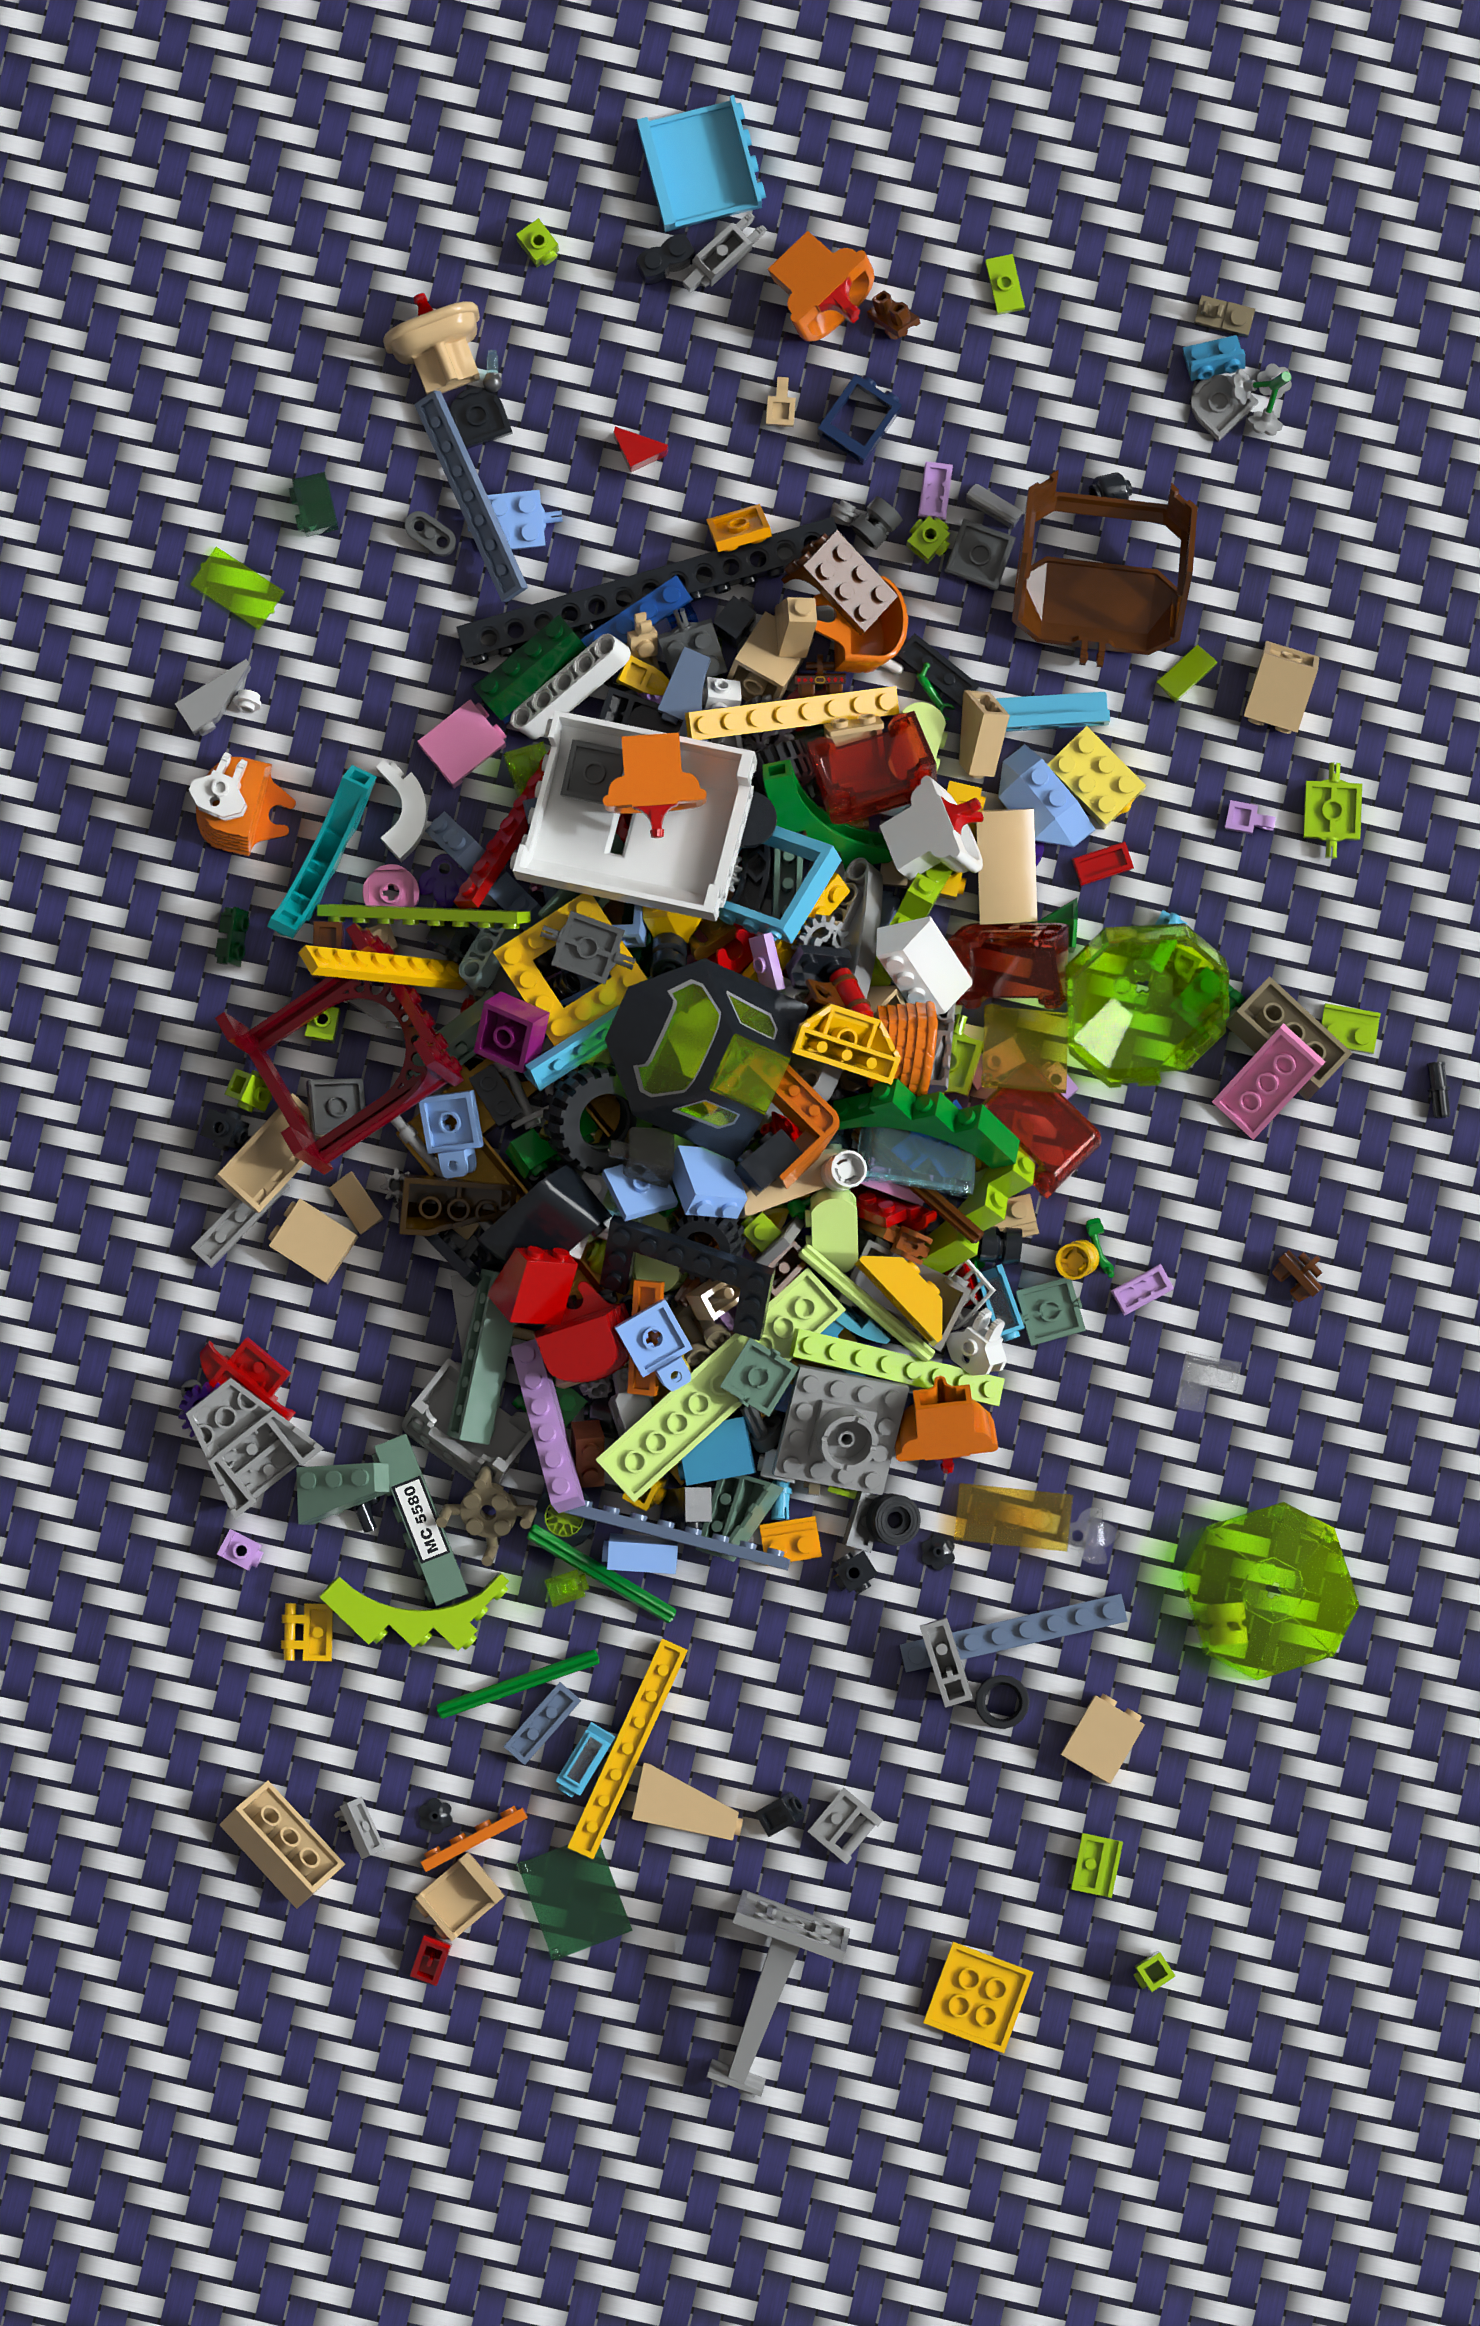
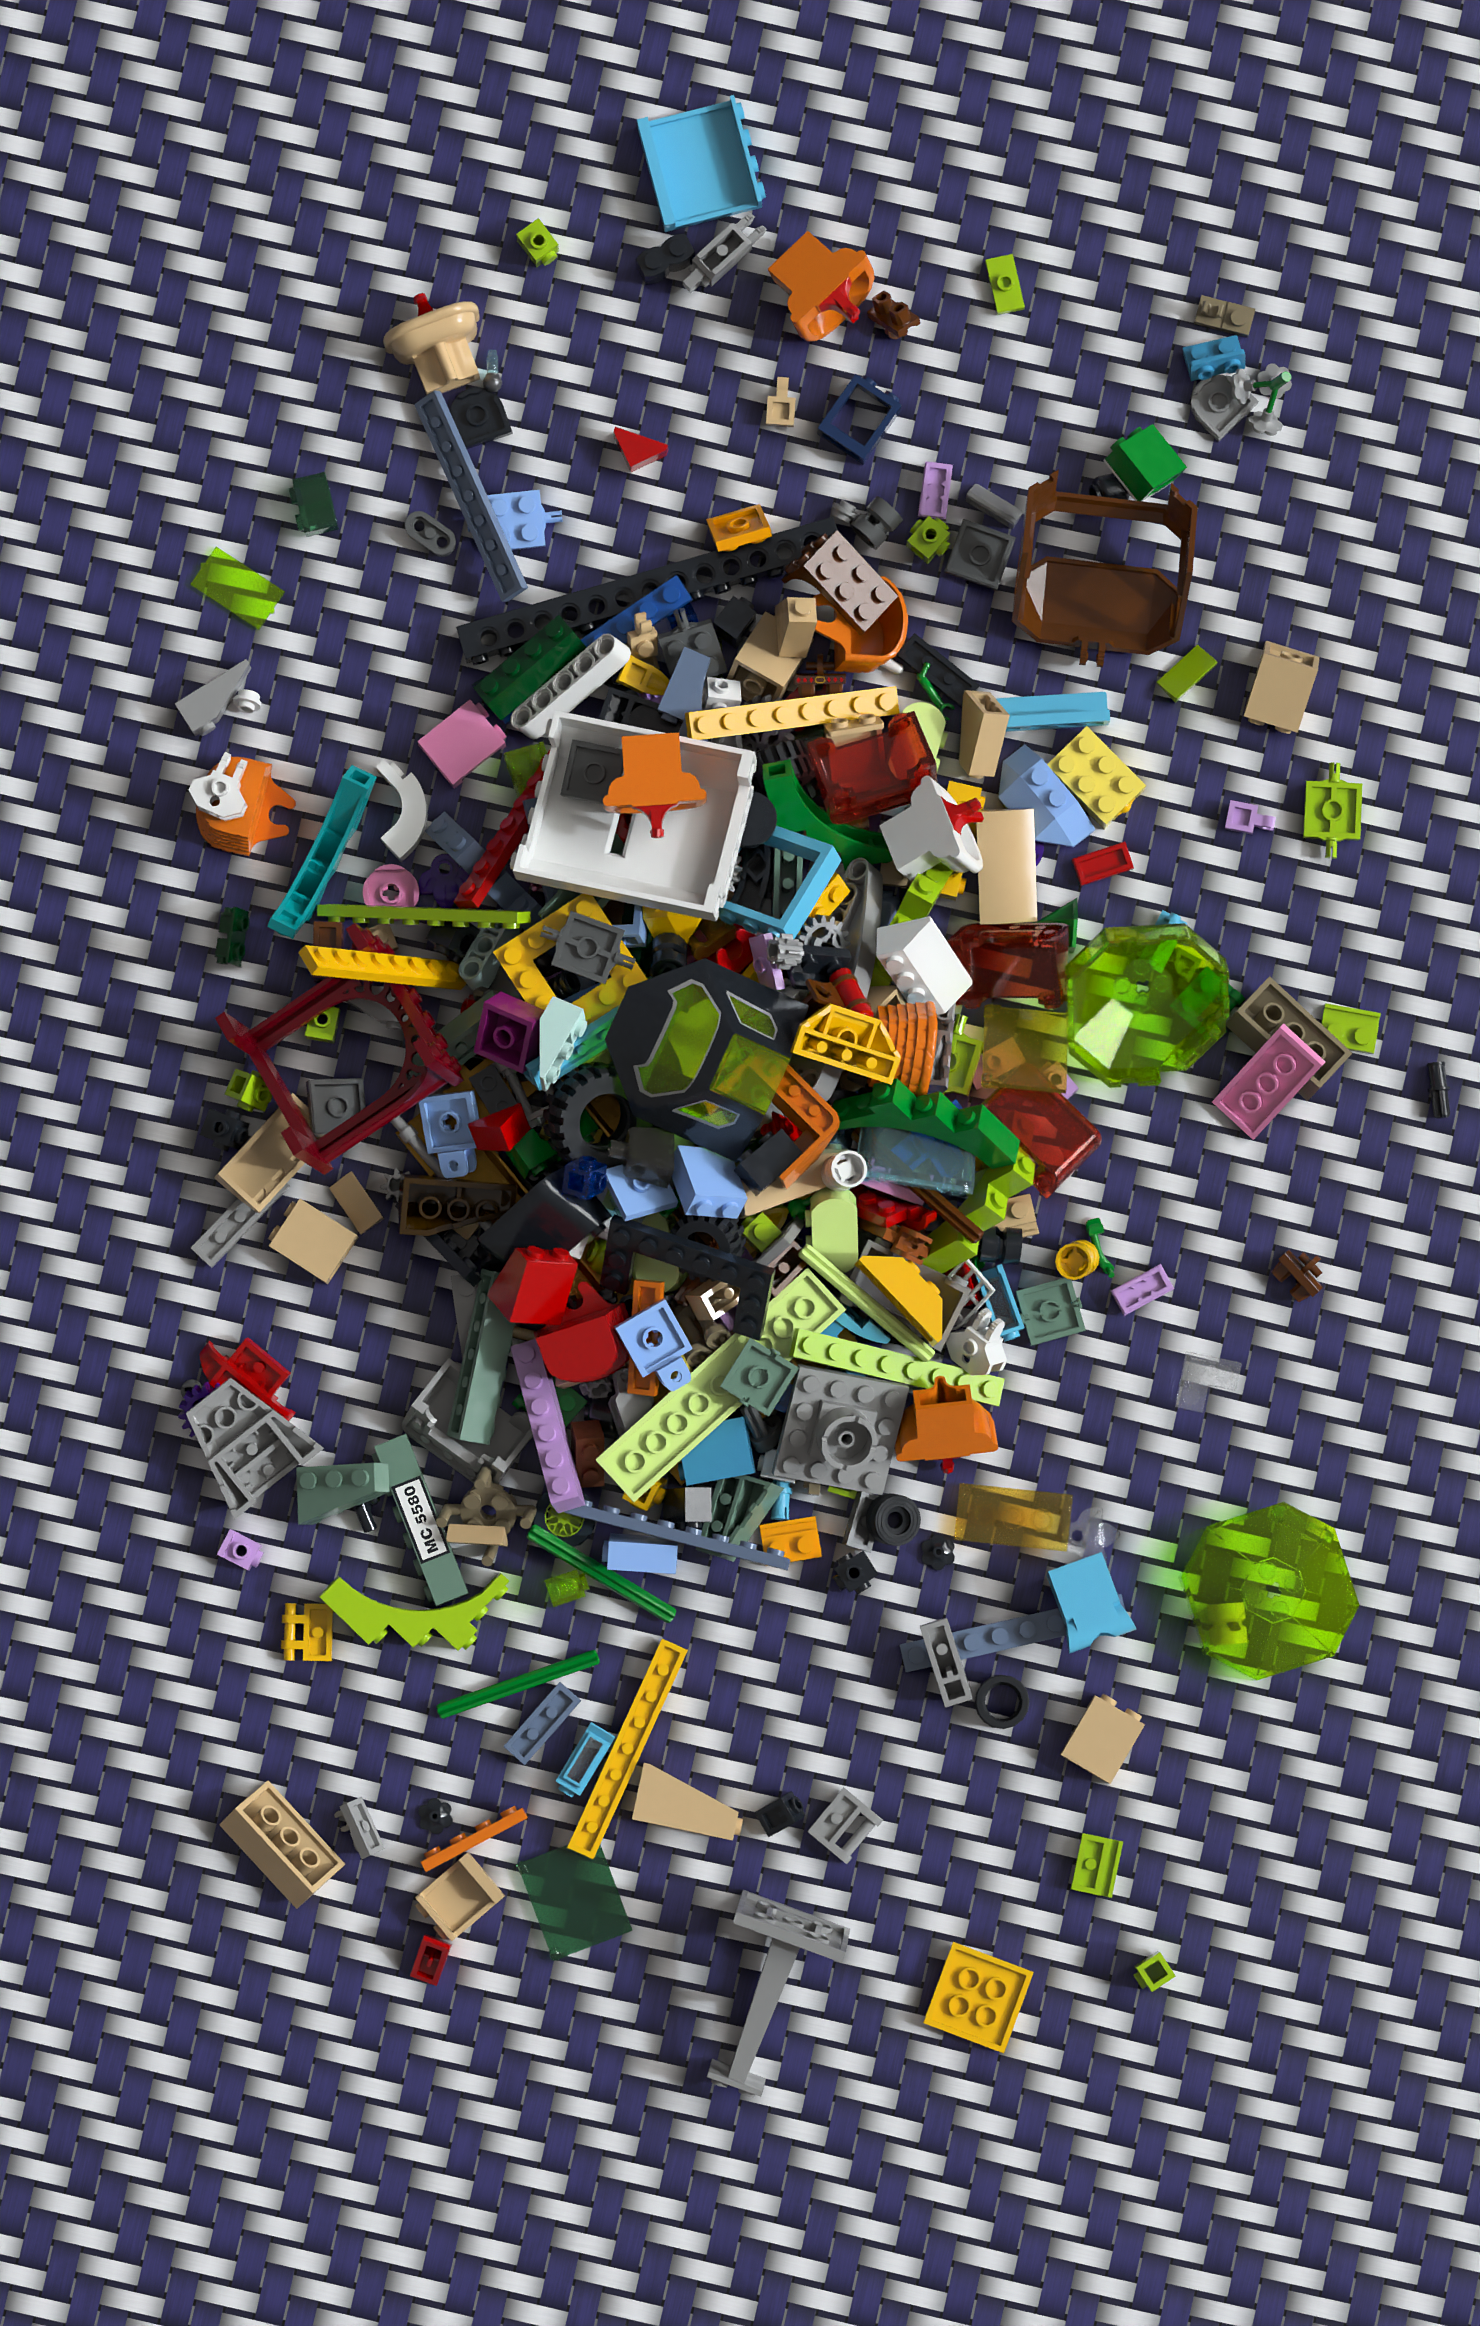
none -> tan slope [446,1524,508,1546]
none -> red slope [467,1103,530,1151]
none -> light aqua slope [540,996,587,1091]
none -> clear blue brick [562,1156,608,1200]
none -> light grey gear [766,933,804,970]
none -> medium azure piece [1046,1552,1136,1654]
none -> green piece [1103,424,1187,501]

